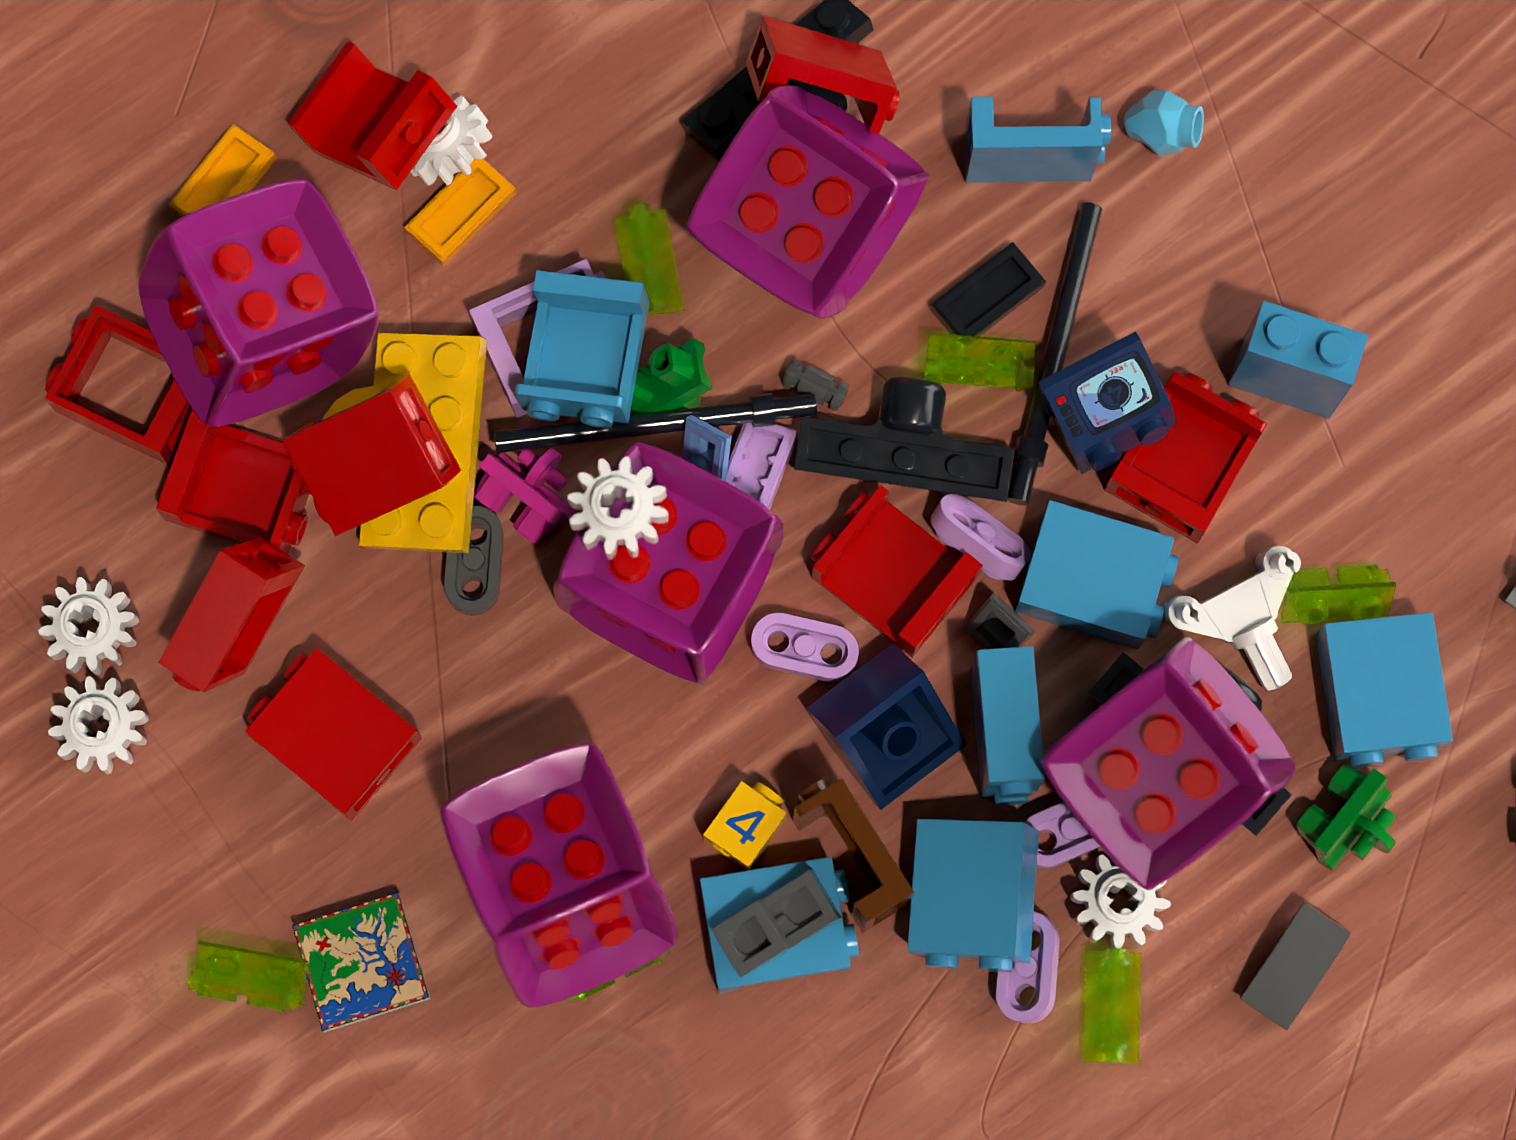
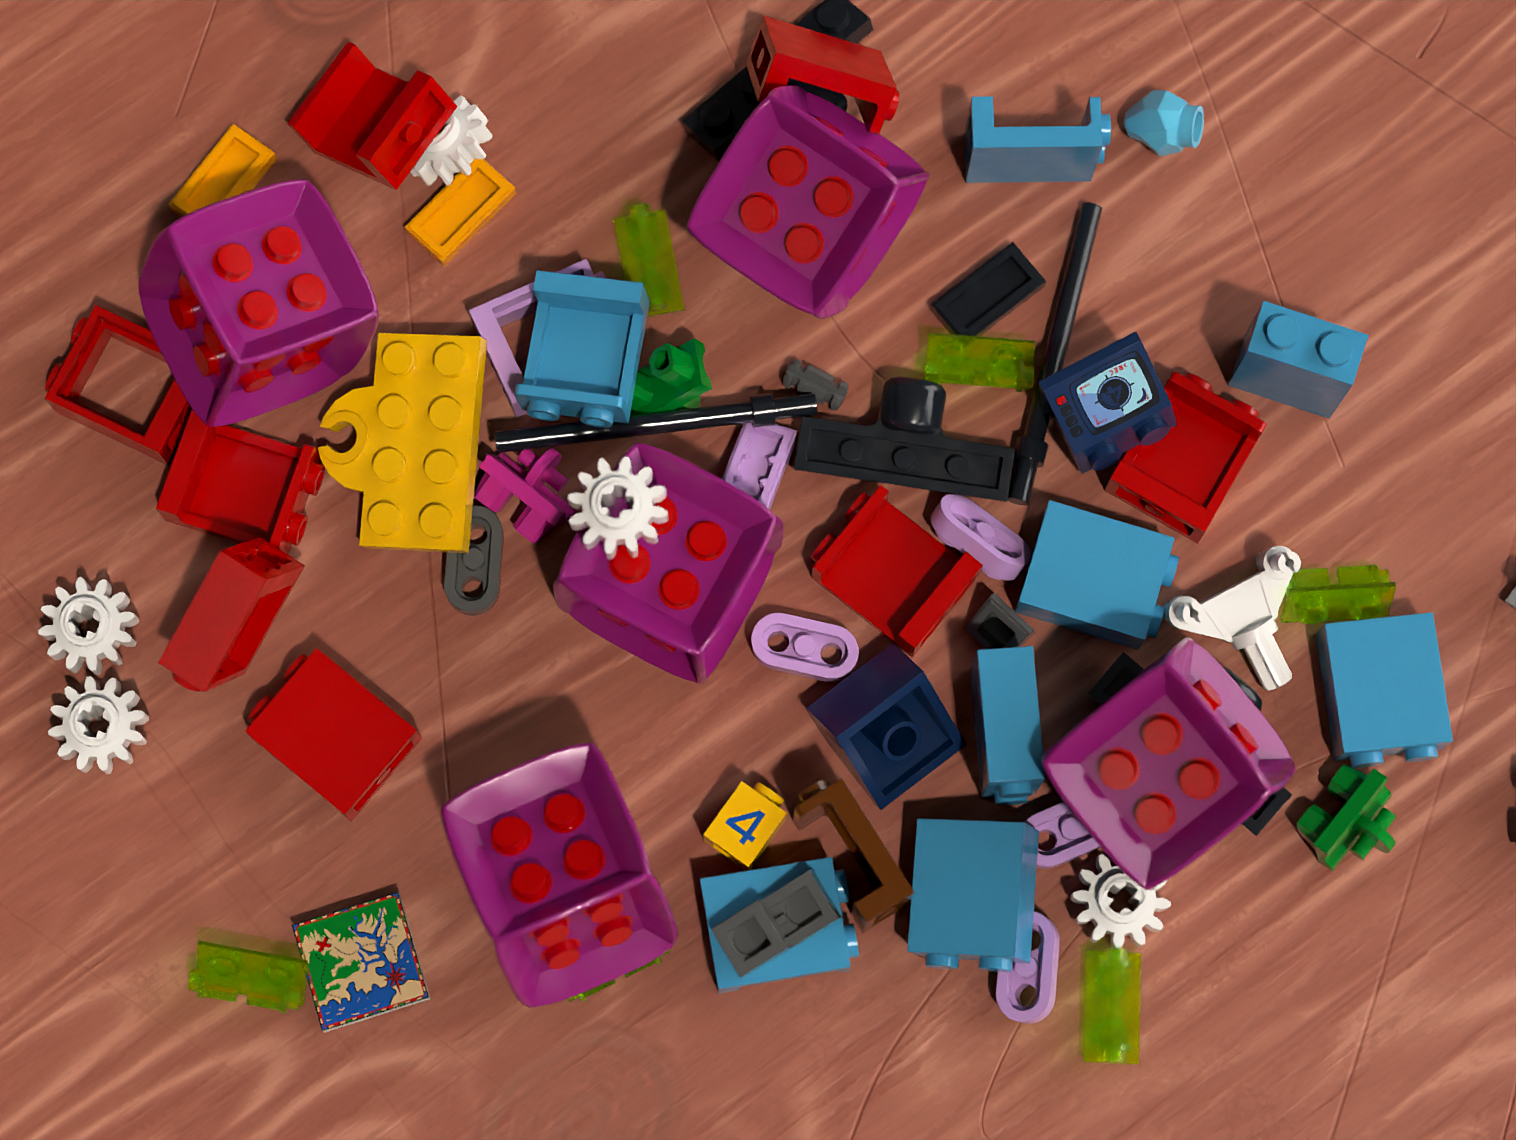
red panel [283,374,461,536] -> none
medium blue slope [681,415,732,481] -> none
dark grey slope [1240,901,1351,1031] -> none

